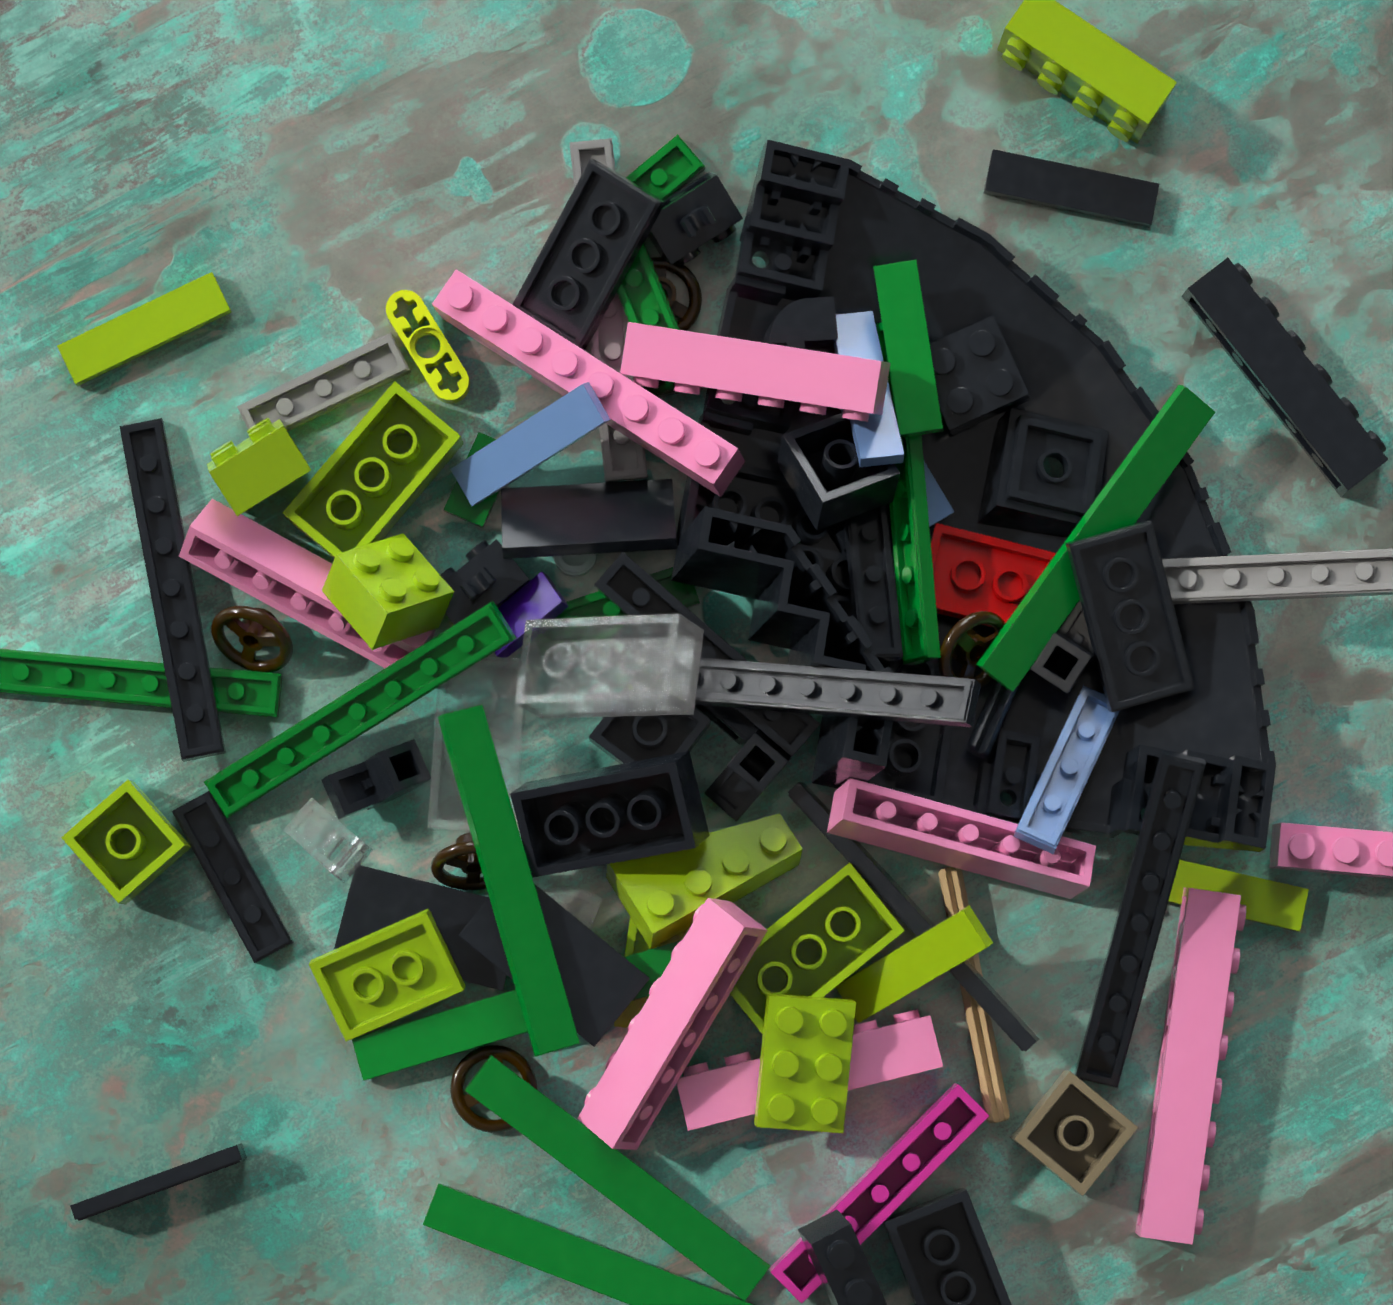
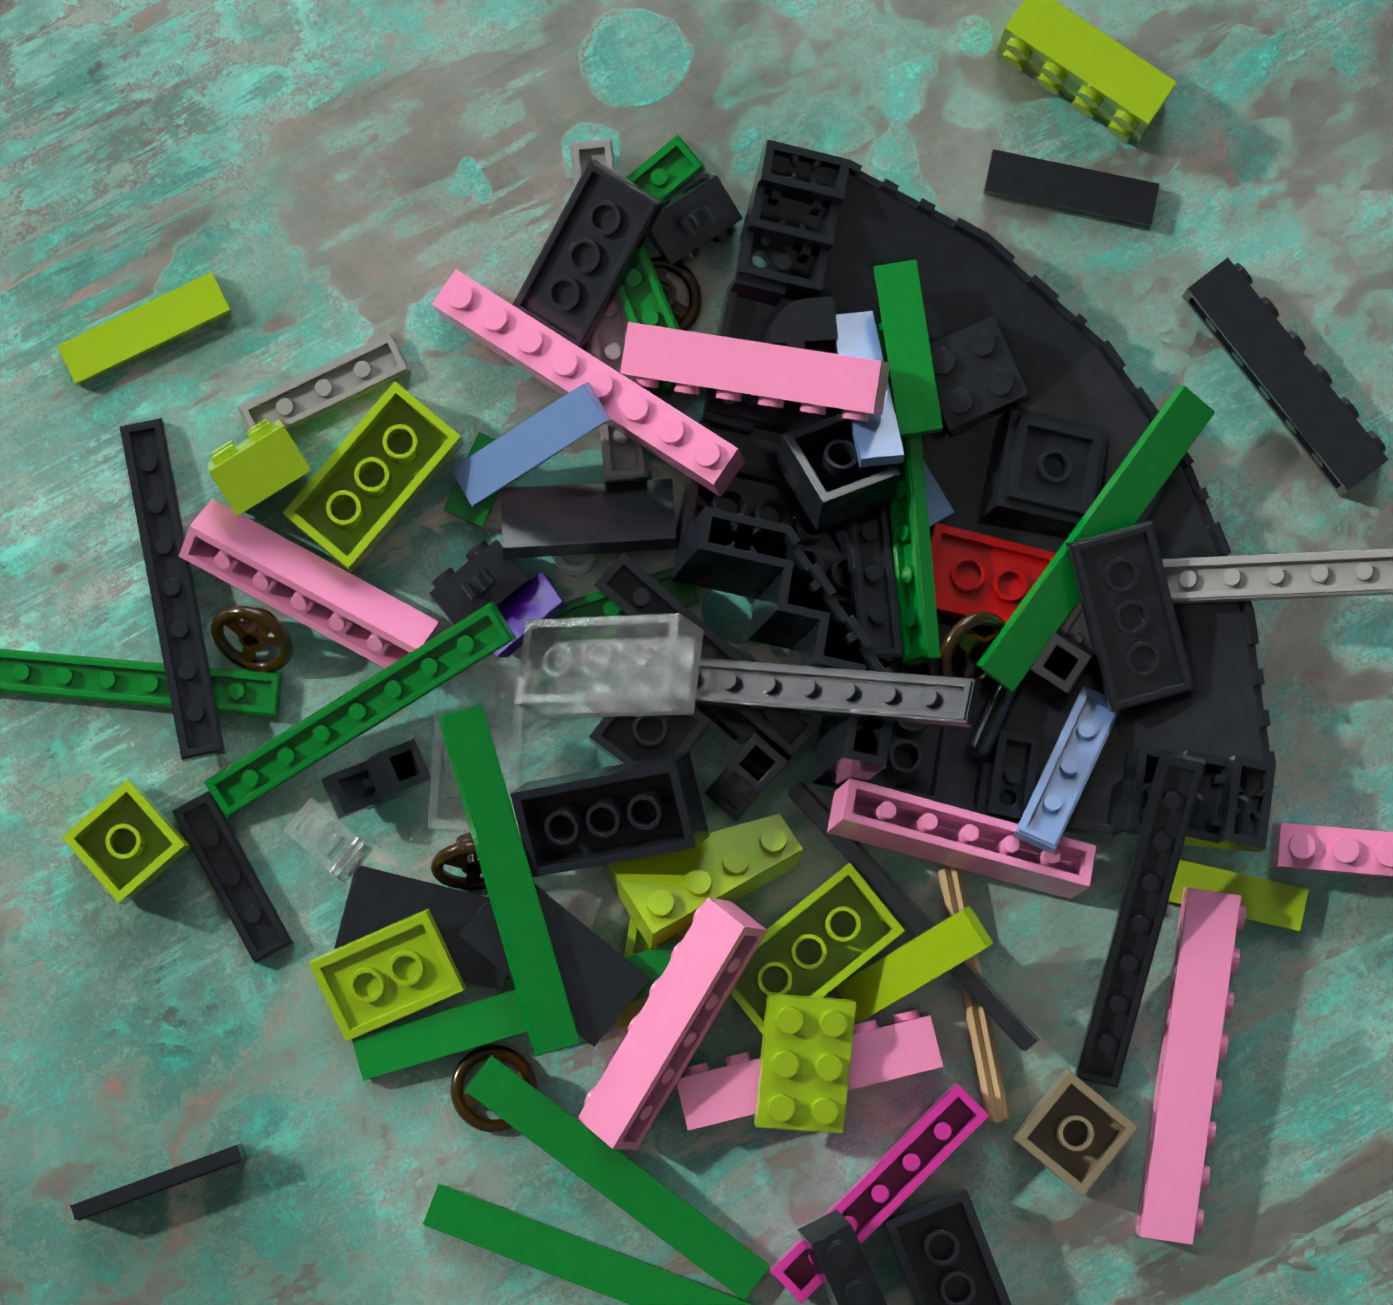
lime brick [322,533,454,650] -> none
neon yellow beam [386,290,470,403] -> none

